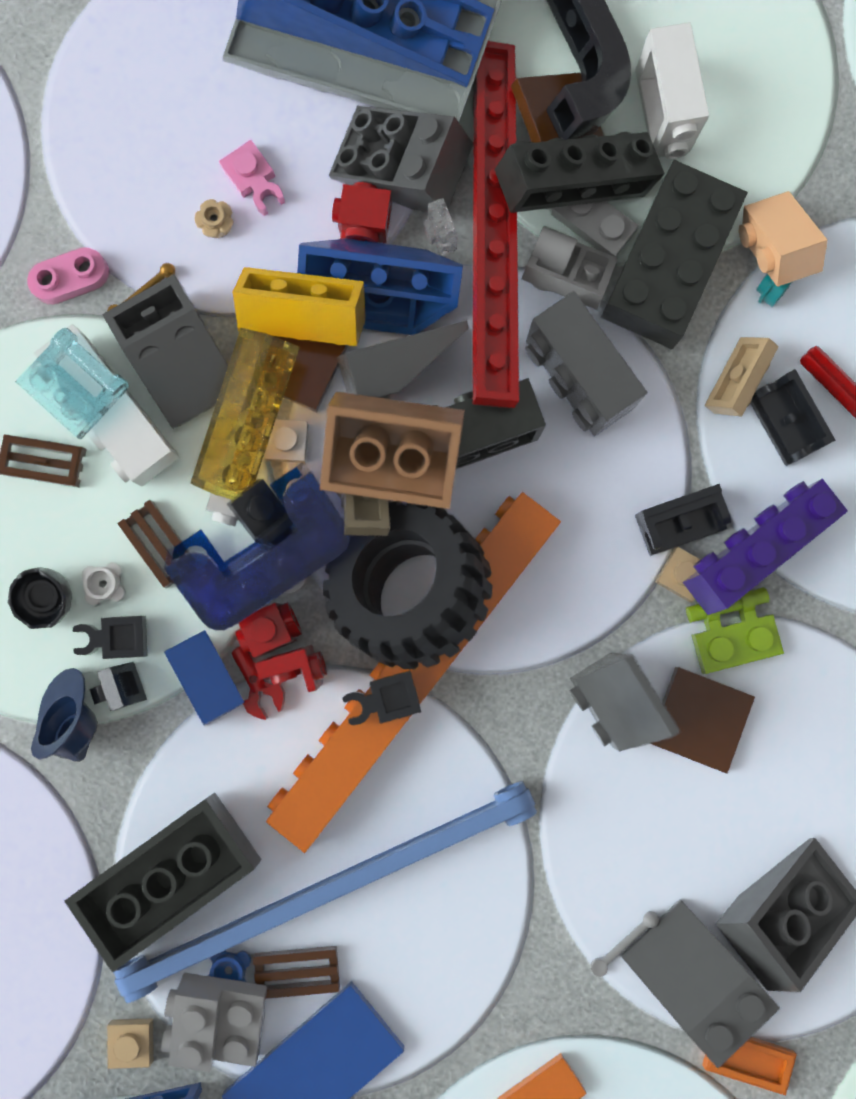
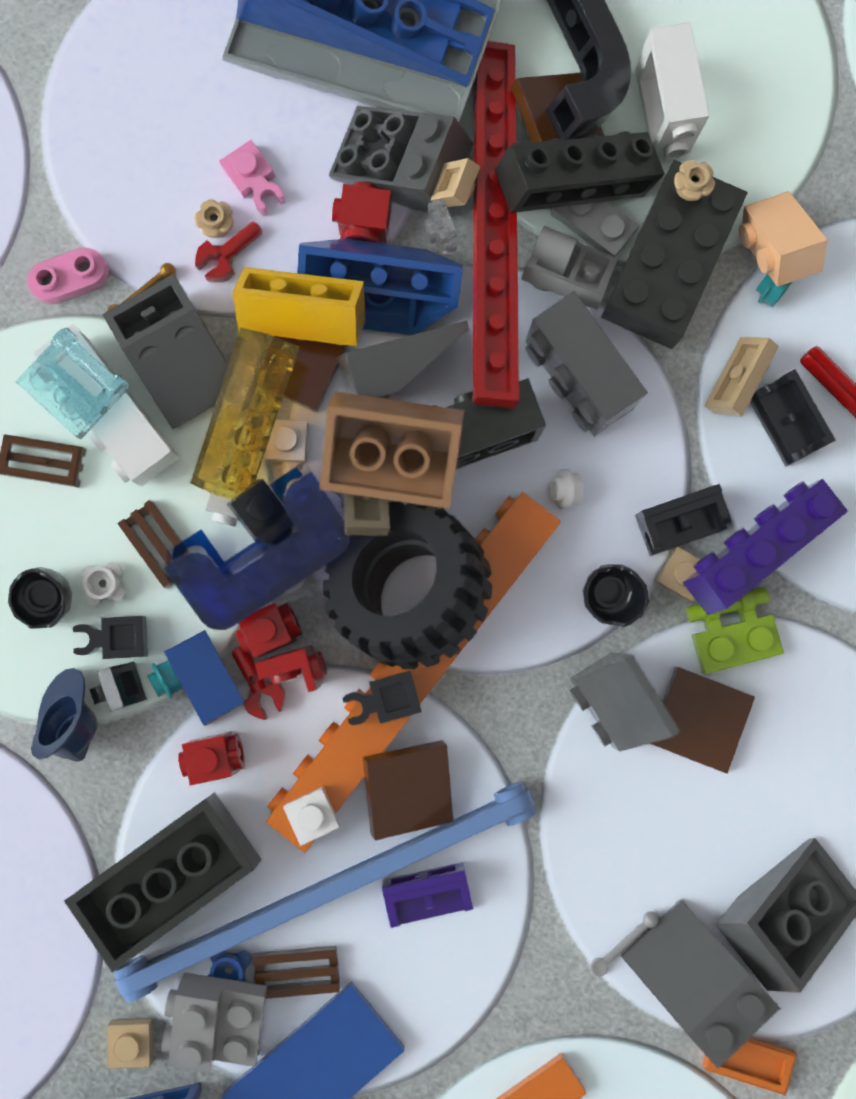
none -> teal plate [147,660,183,699]
none -> red brick [178,731,245,786]
none -> red bar [195,221,262,283]
none -> white plate [283,786,341,846]
none -> reddish brown tile [363,740,453,841]
none -> dark purple hinge [382,862,473,928]
none -> tan plate [430,158,480,208]
none -> white plate [549,469,583,509]
none -> black hair [582,564,649,627]
none -> tan plate [674,160,715,201]

